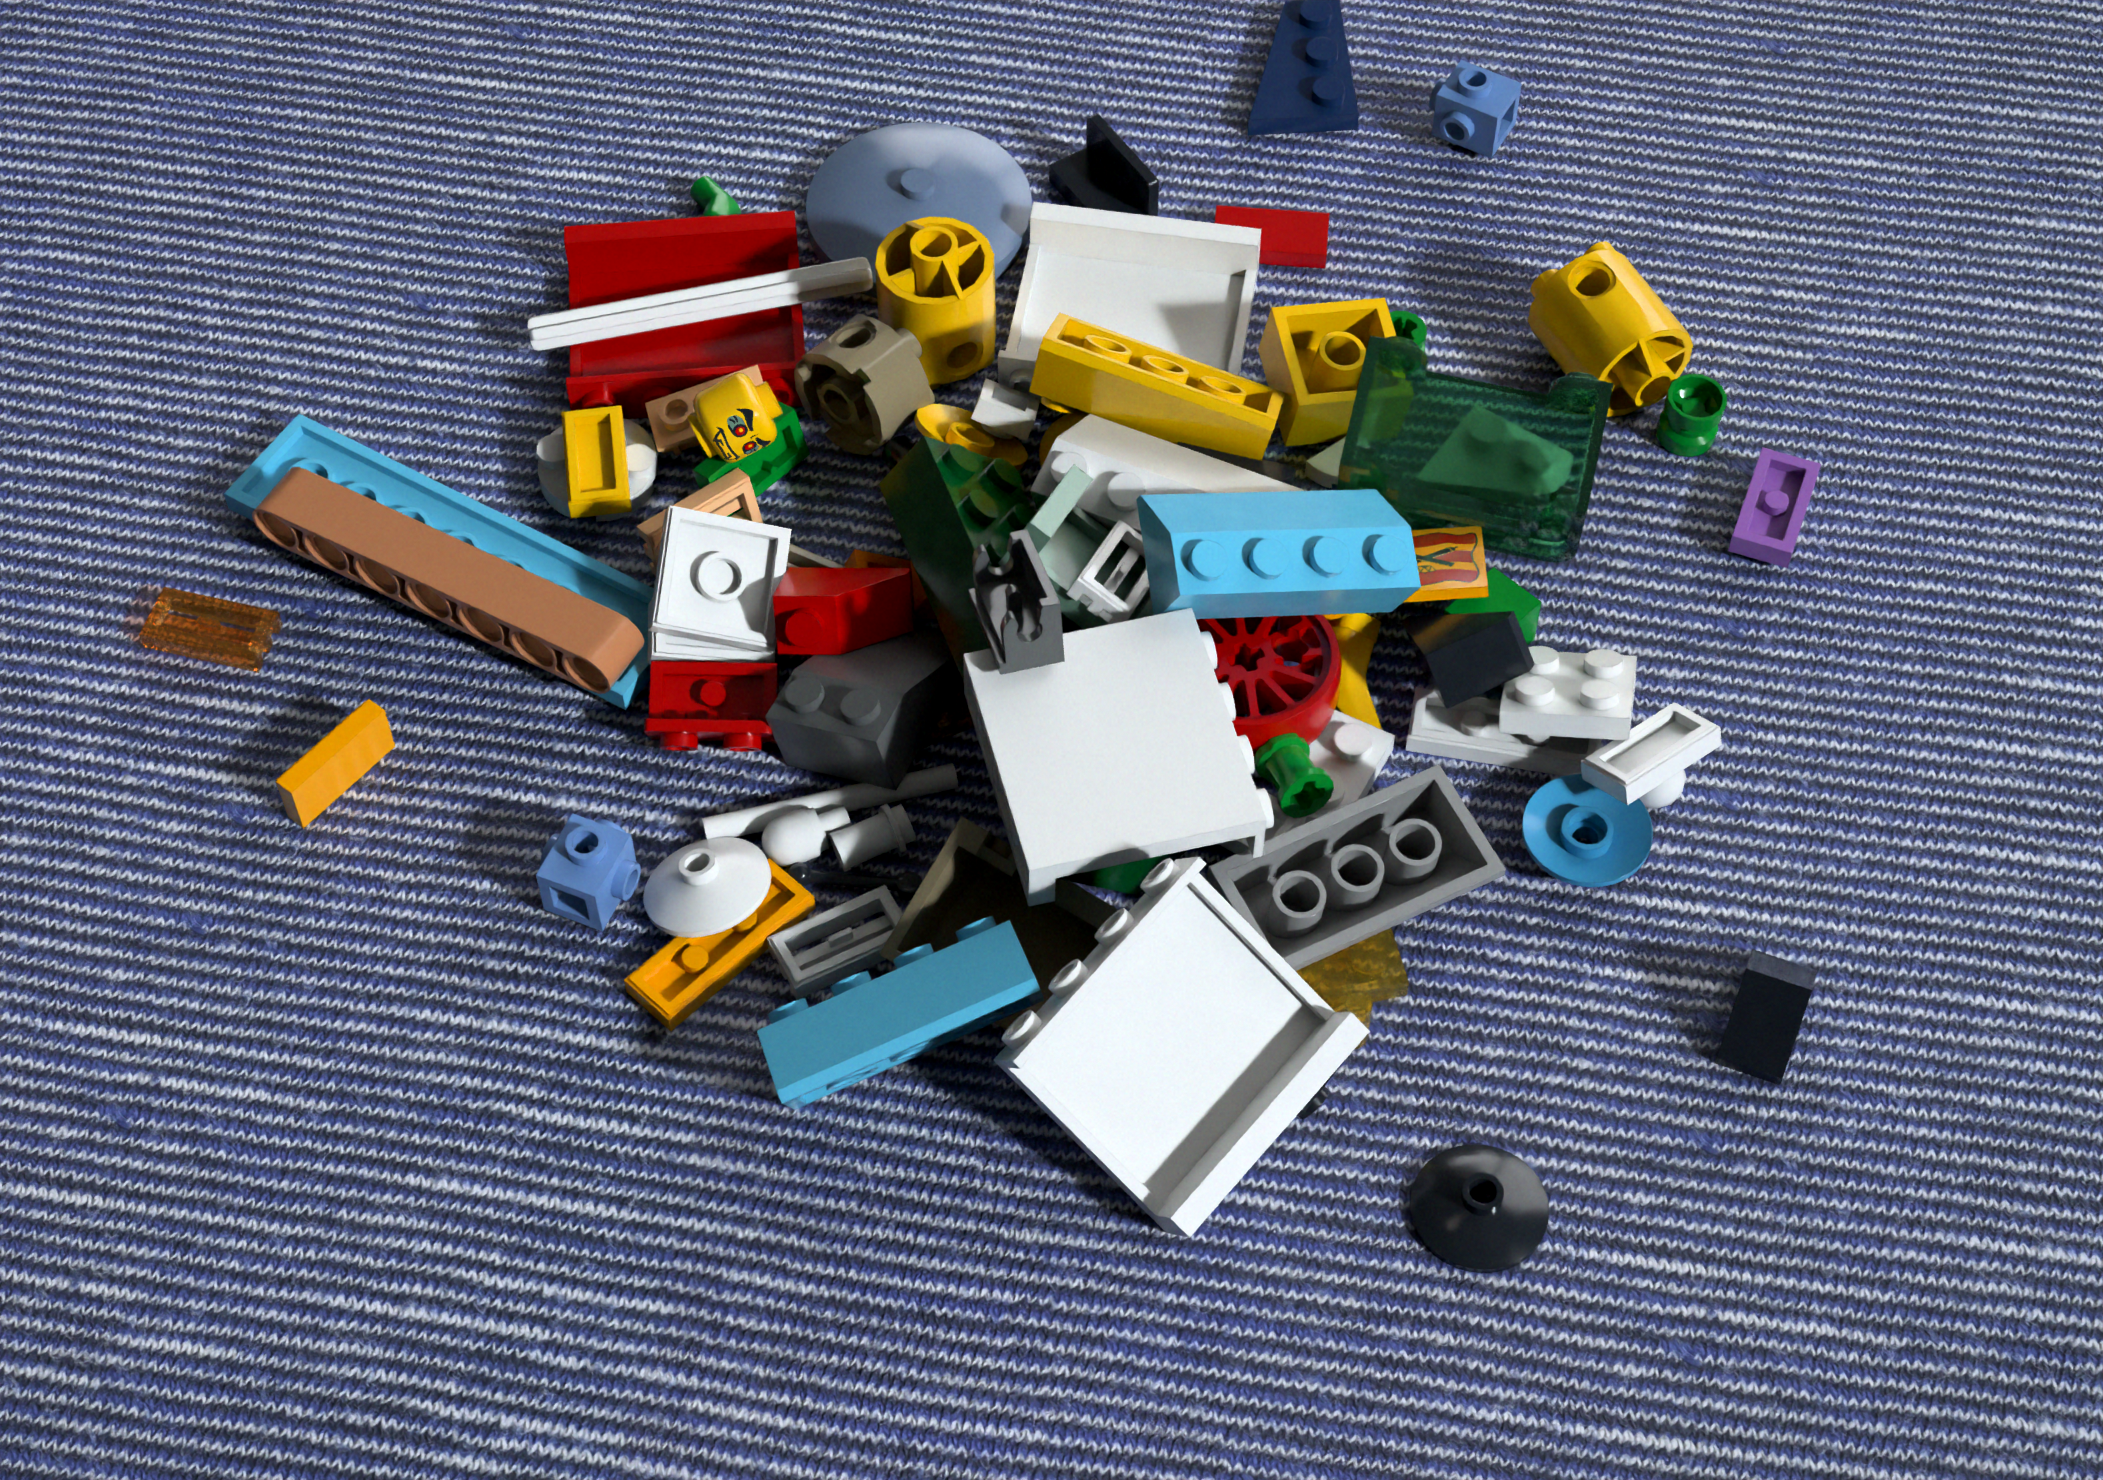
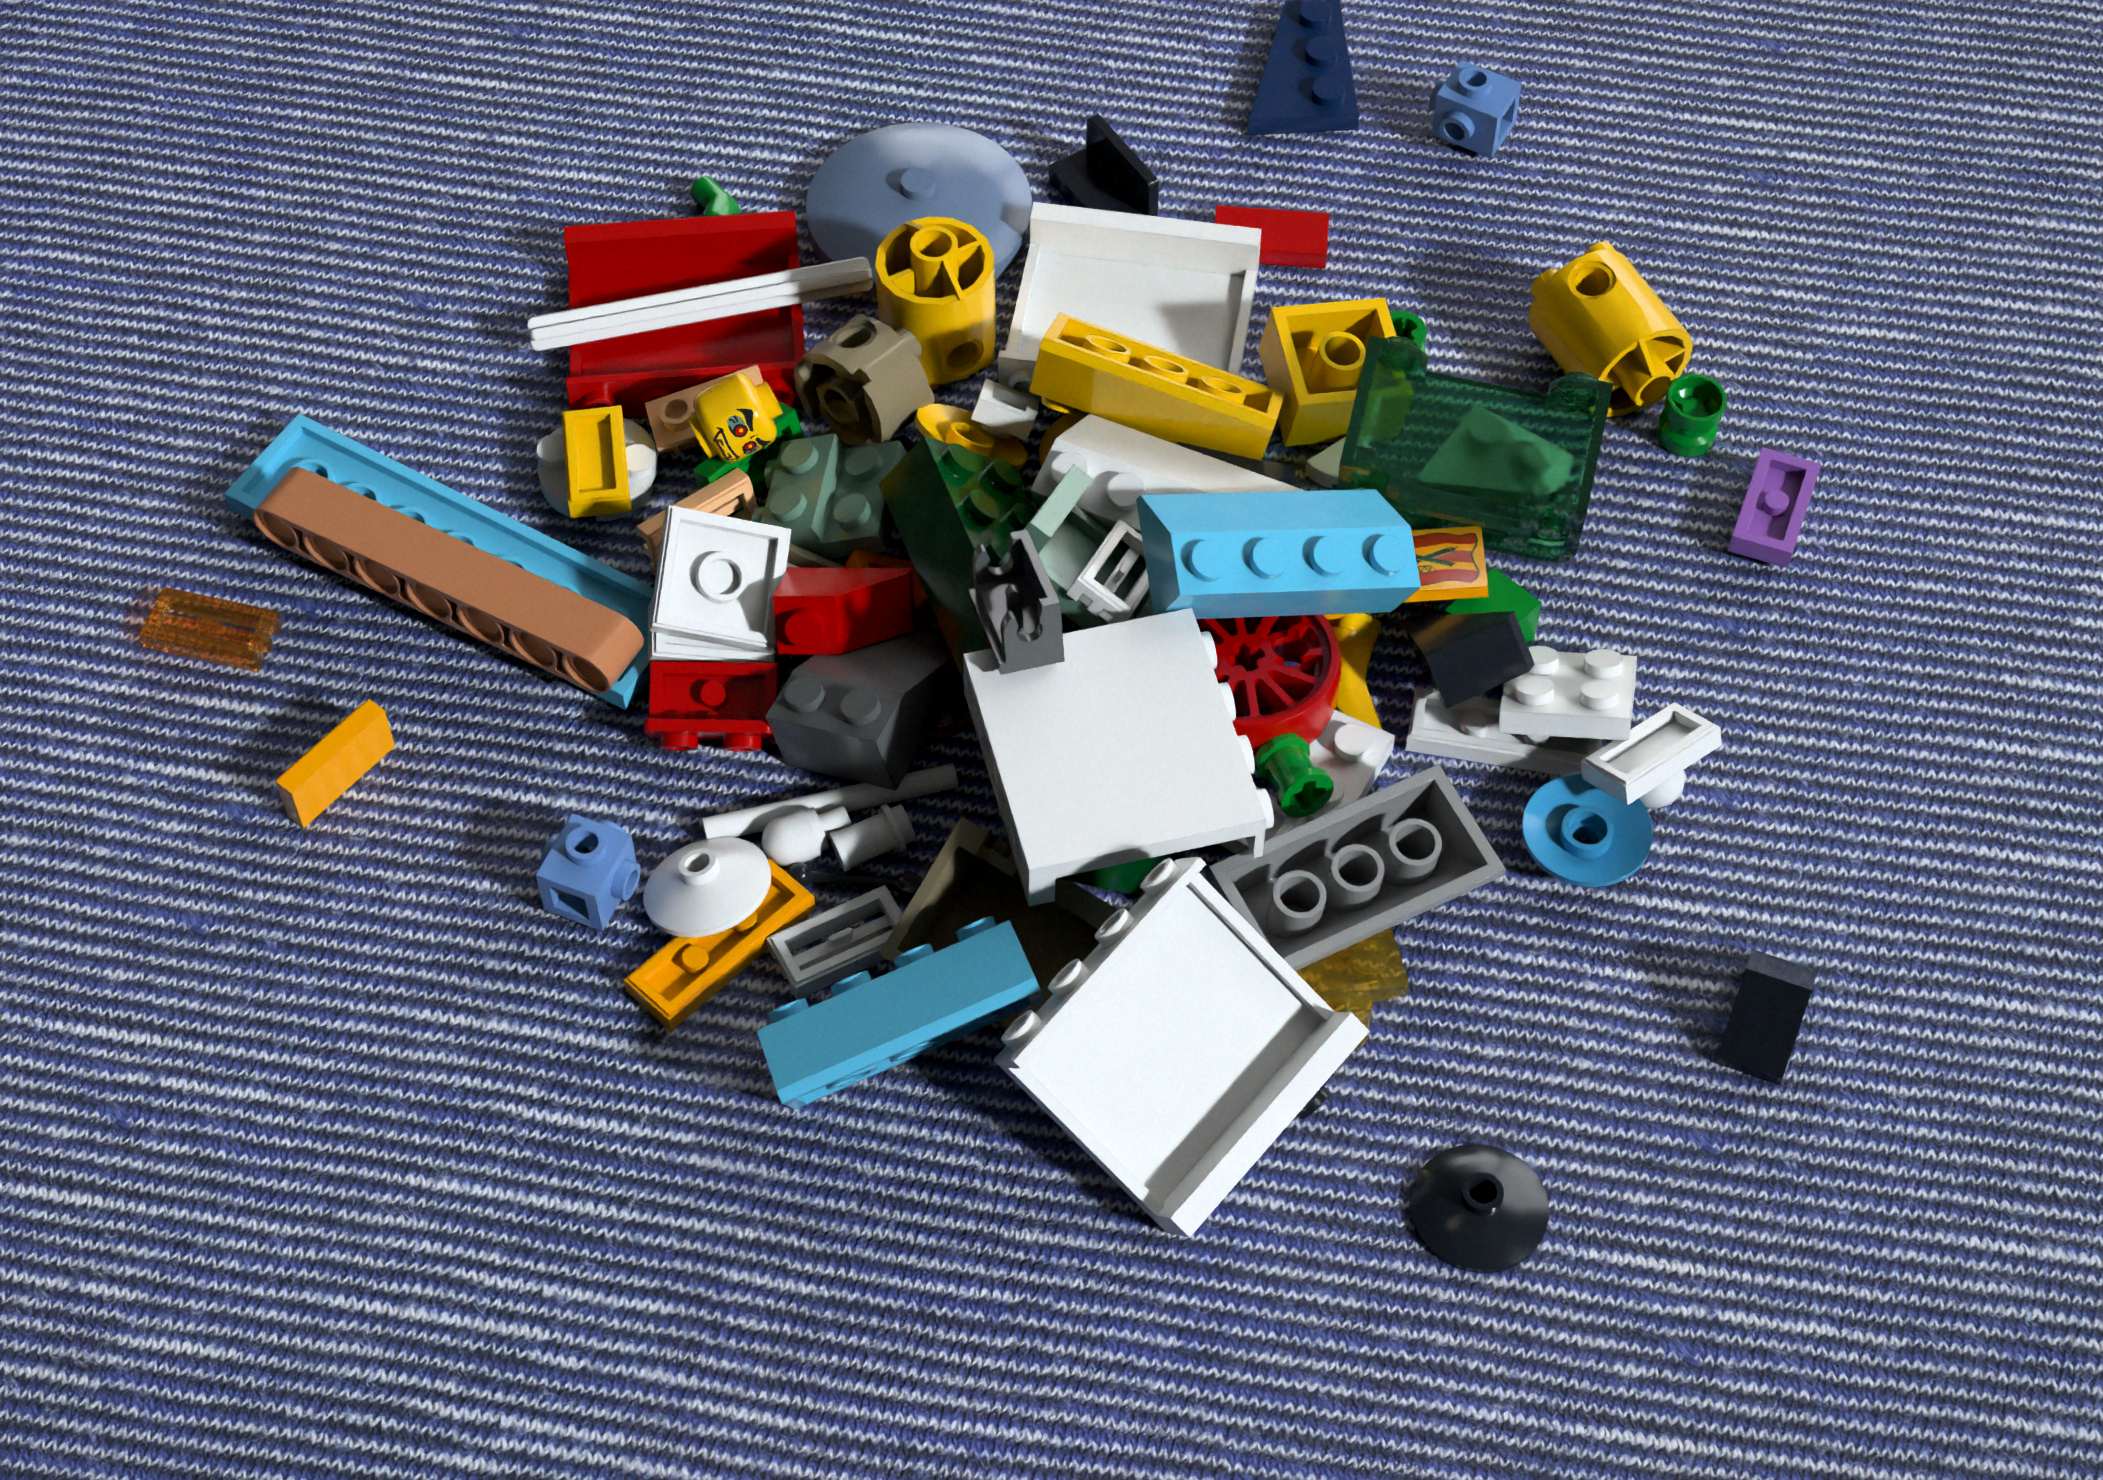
none -> sand green plate [752,433,907,559]

